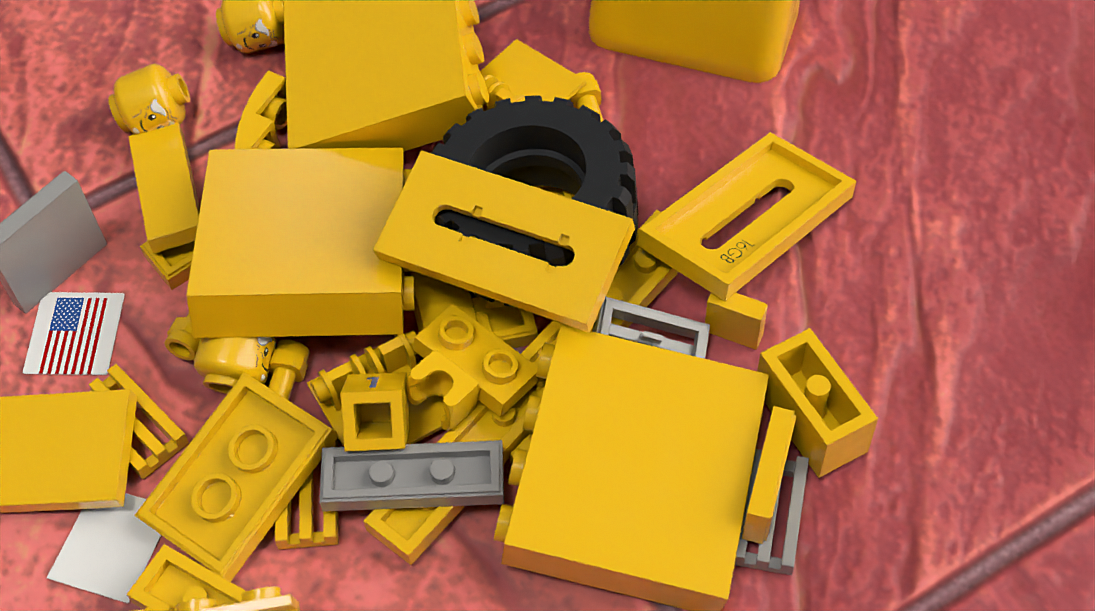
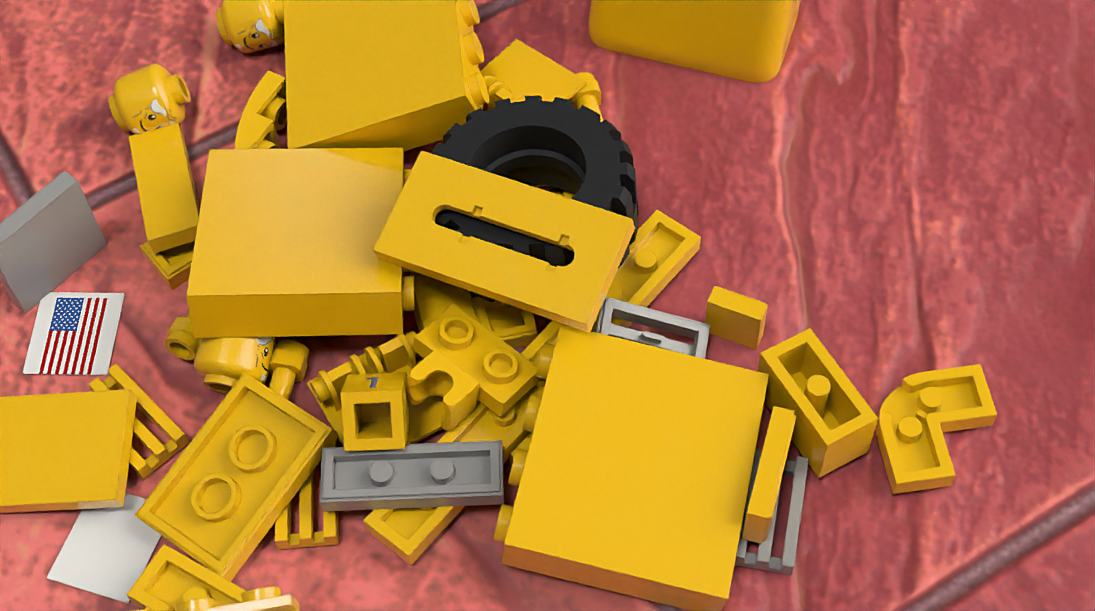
yellow piece [637,132,857,301] -> none
none -> yellow plate [876,364,997,494]

